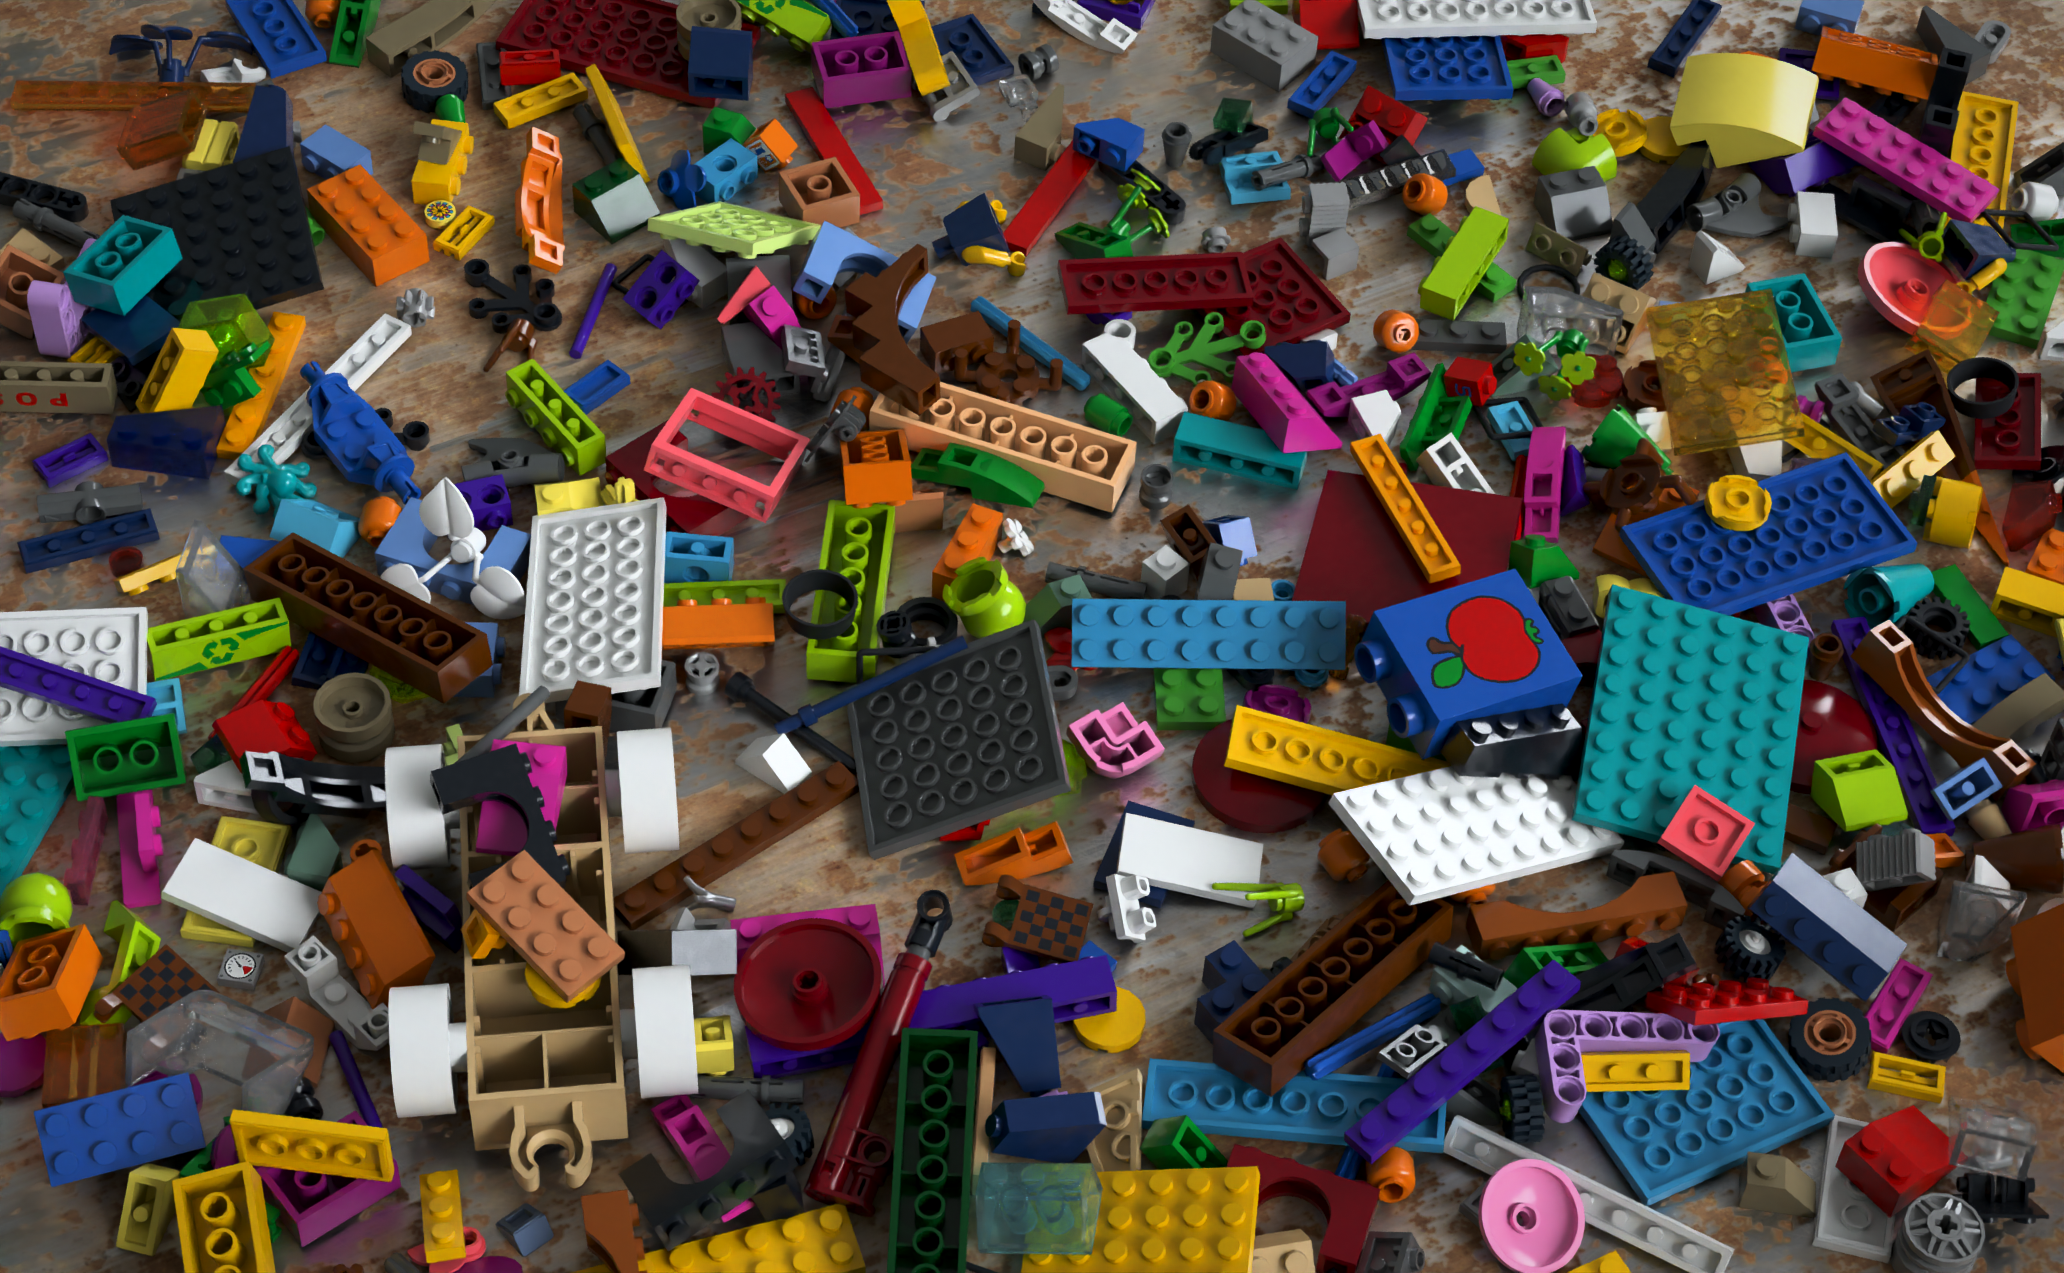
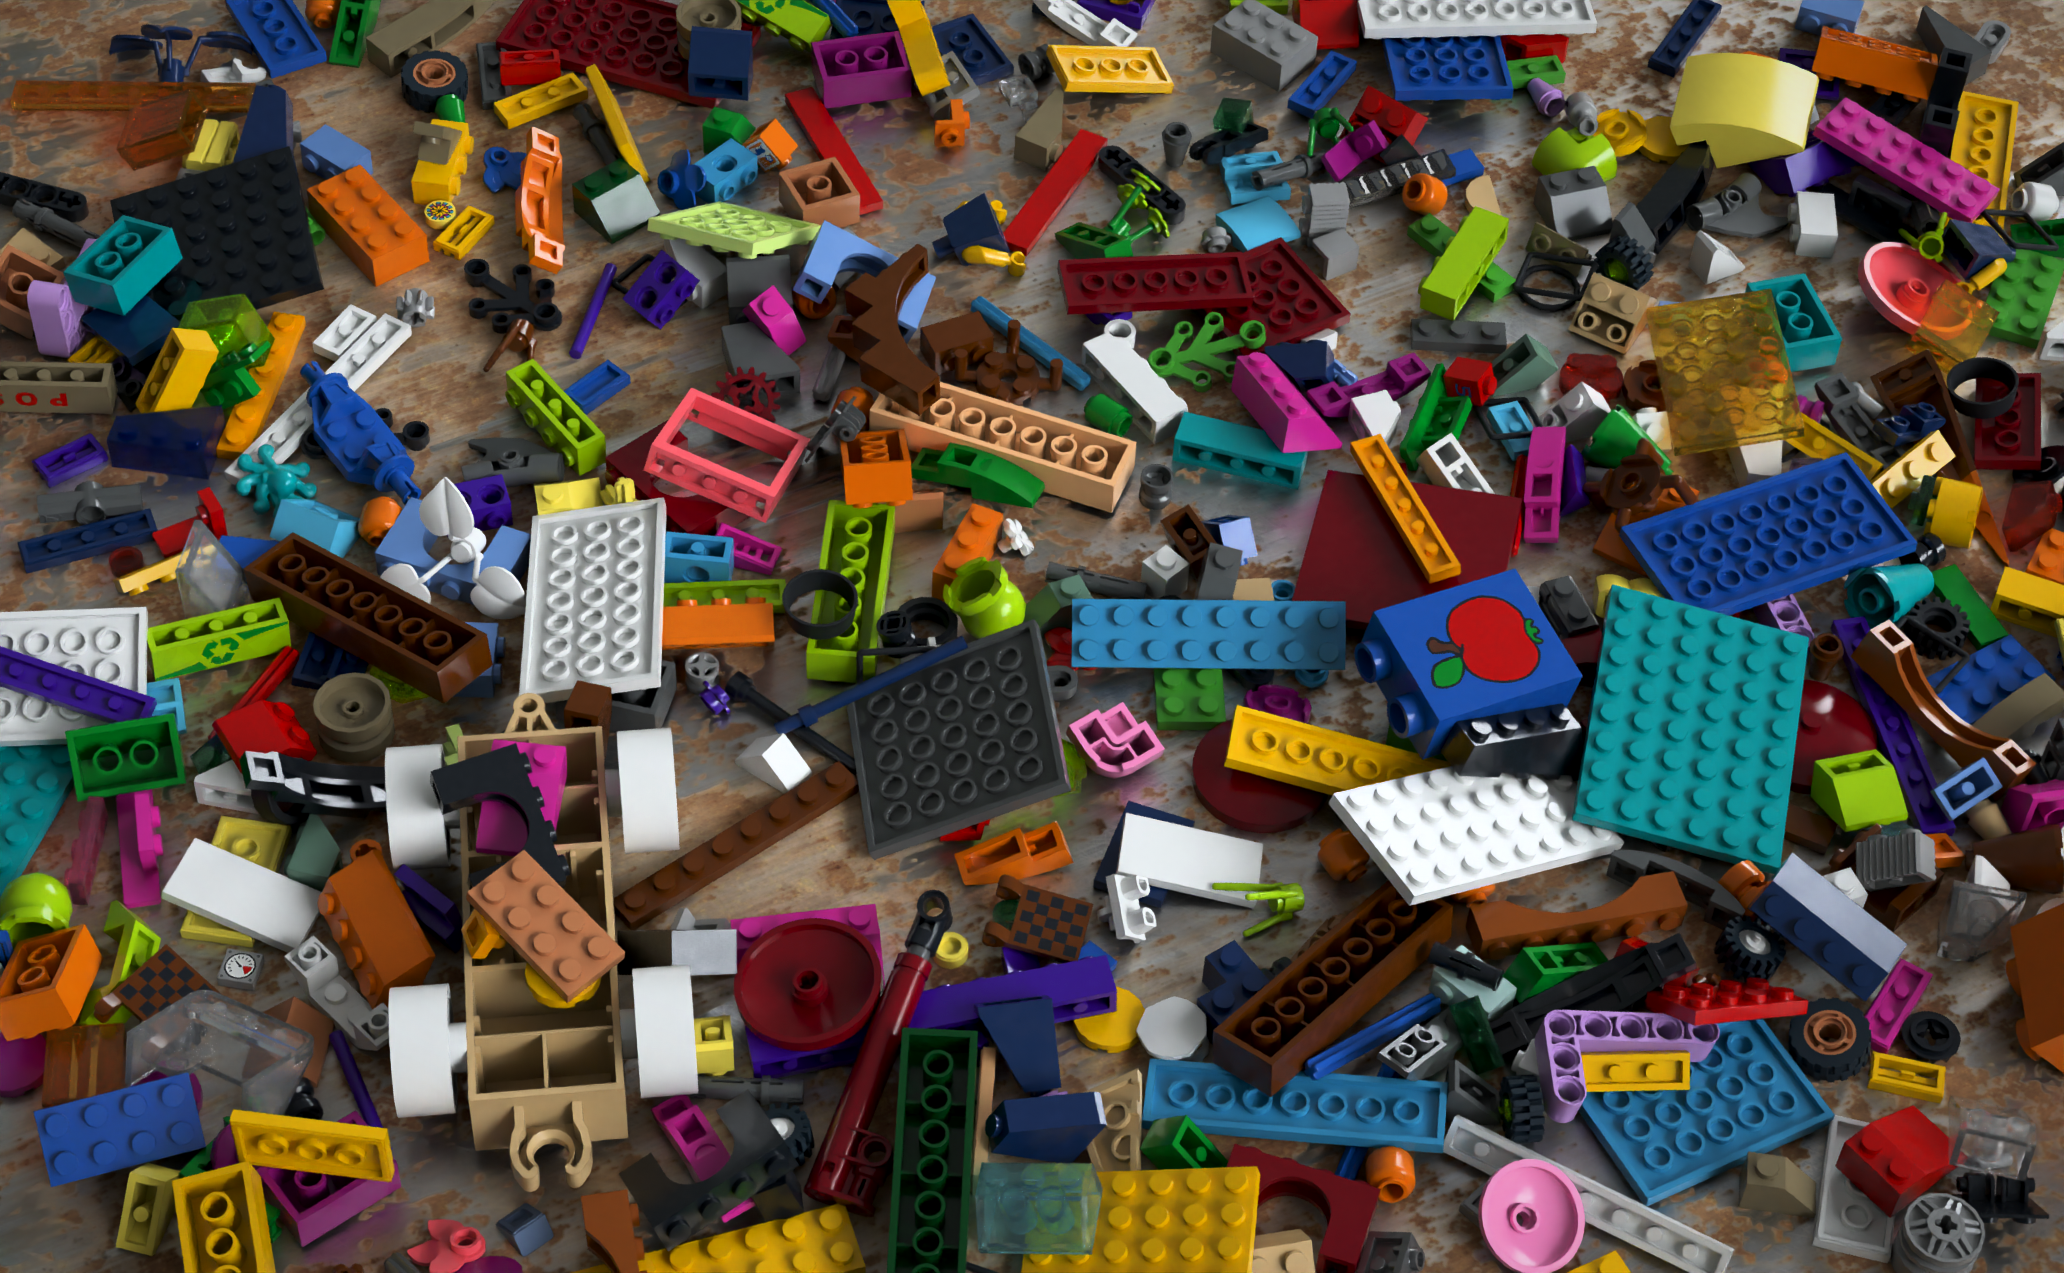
yellow plate [419,1169,466,1264] -> none
dark grey bar [455,686,550,763] -> none
flat silver bar [683,876,736,912] -> none
coral slope [717,266,771,325] -> none
flat silver bracket [780,324,829,393] -> none
blue slope [1073,118,1145,172] -> none
orange head [1189,380,1237,421] -> none
clear orange axle [1329,614,1366,680] -> none
dark purple plate [1344,959,1581,1164] -> none
orange head [1373,309,1419,353] -> none
green slope [1508,534,1579,589] -> none
lime plant [1513,329,1597,401] -> none
clear slope [1516,286,1624,359] -> none
coral plate [1657,785,1755,882] -> none
yellow tile [1704,475,1772,531] -> none
none -> red bracket [152,487,228,558]
none -> white plate [312,304,377,362]
none -> blue plate [483,147,527,193]
none -> dark purple plate [698,681,731,716]
none -> dark pink slope [715,522,782,575]
none -> light yellow tile [933,932,968,969]
none -> orange bracket [934,99,970,147]
none -> yellow tile [1046,45,1174,94]
none -> white hat [1136,996,1209,1062]
none -> medium azure slope [1215,196,1301,253]
none -> black piece [1513,252,1598,301]
none -> white slope [1538,381,1611,442]
none -> black wheel [1899,533,1946,568]

